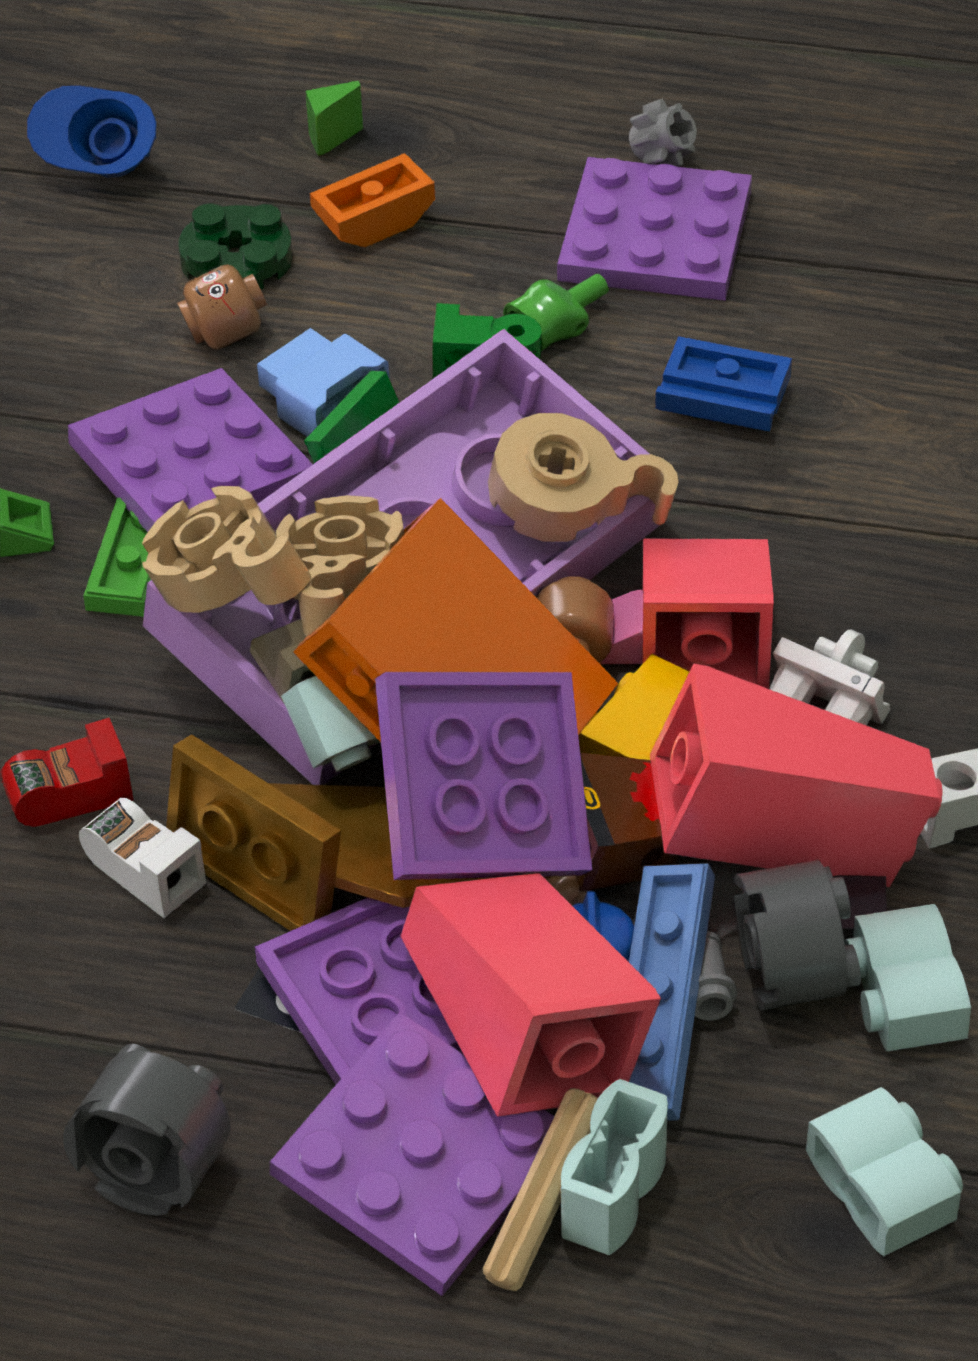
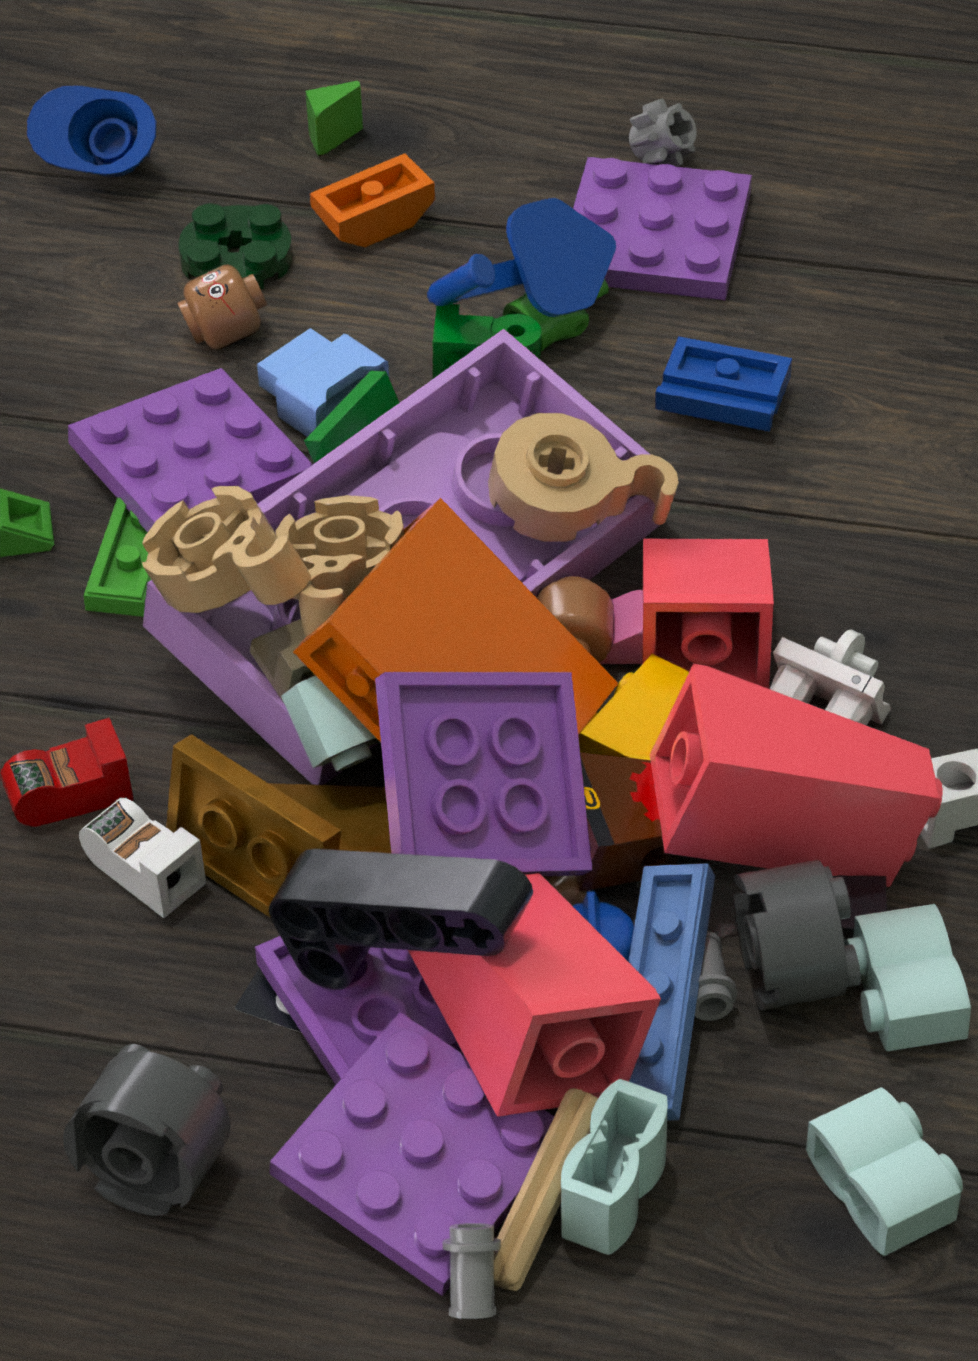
none -> black beam [268,849,533,990]
none -> blue piece [427,198,616,317]
none -> light grey pin [443,1223,501,1319]

